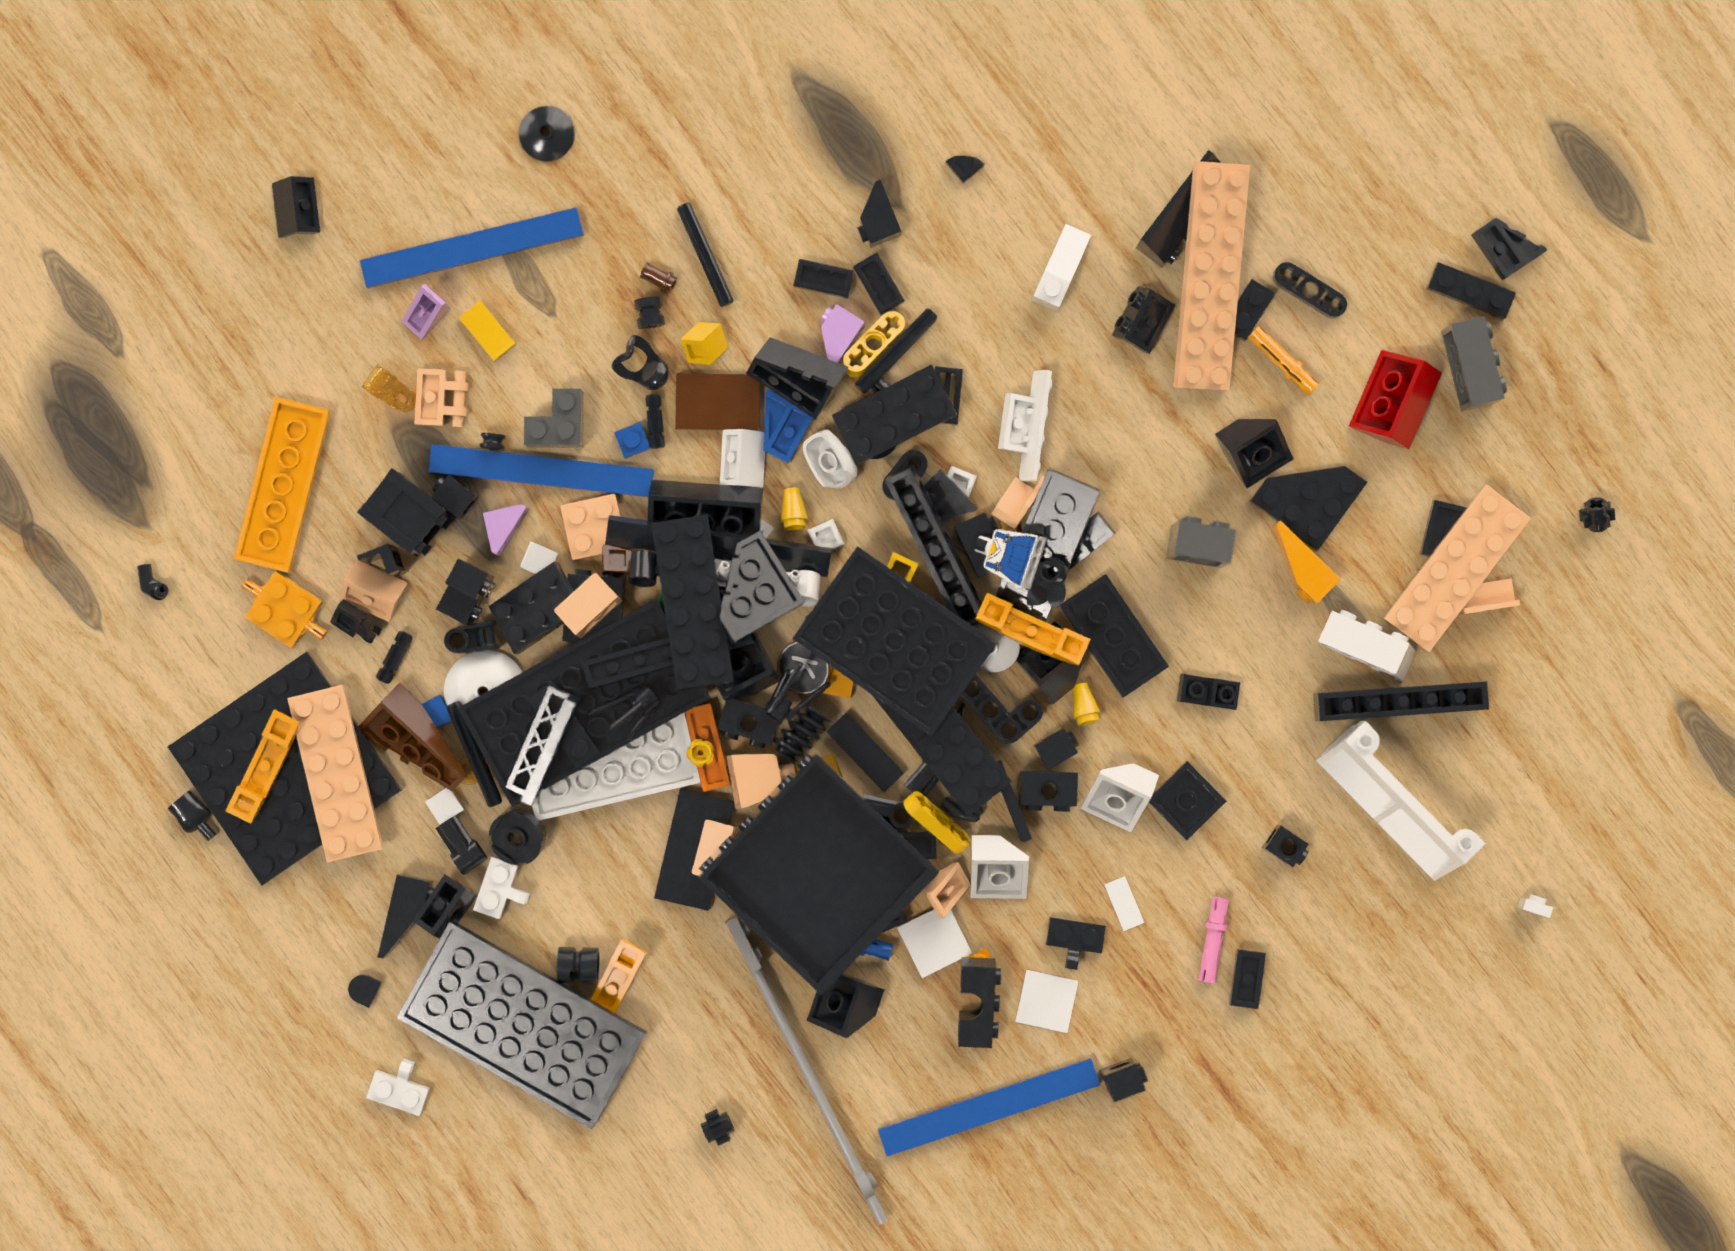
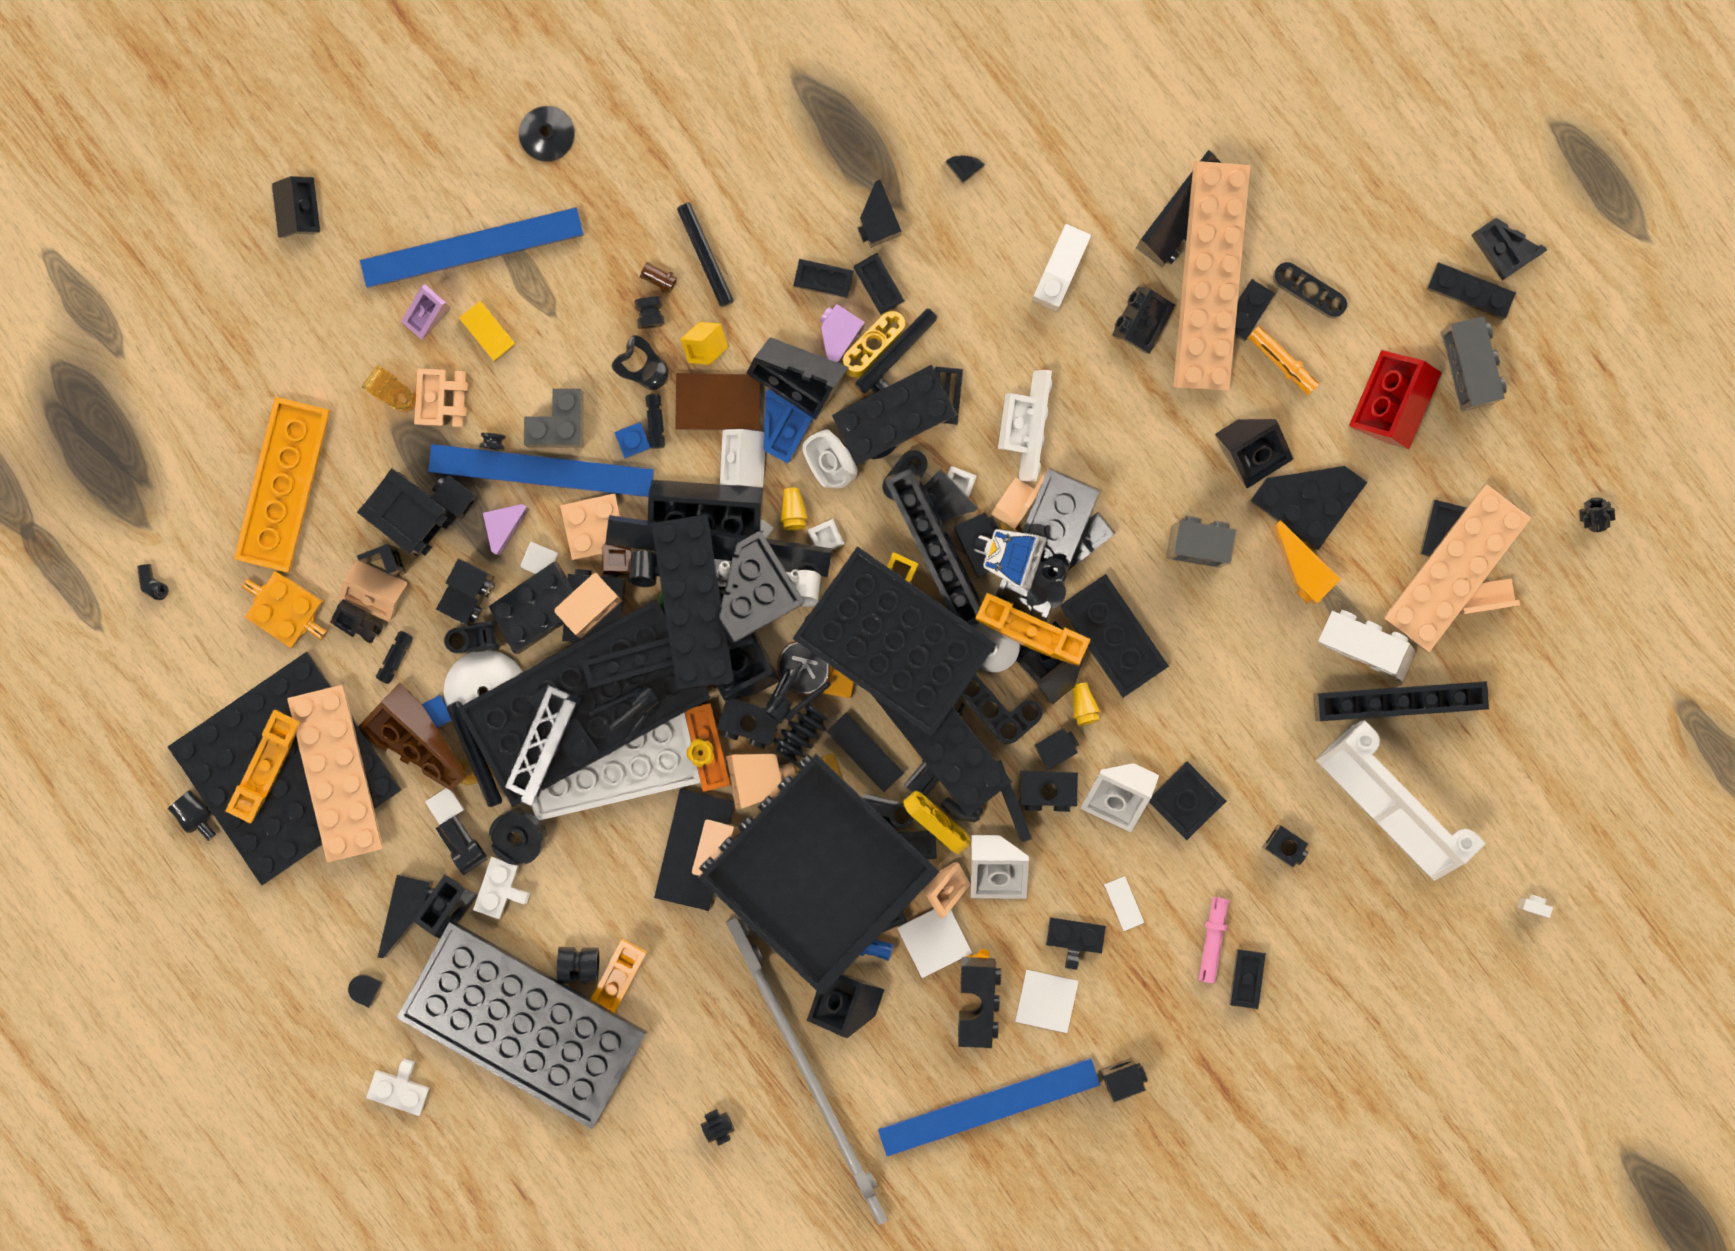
black slope [1177,674,1241,710] -> none

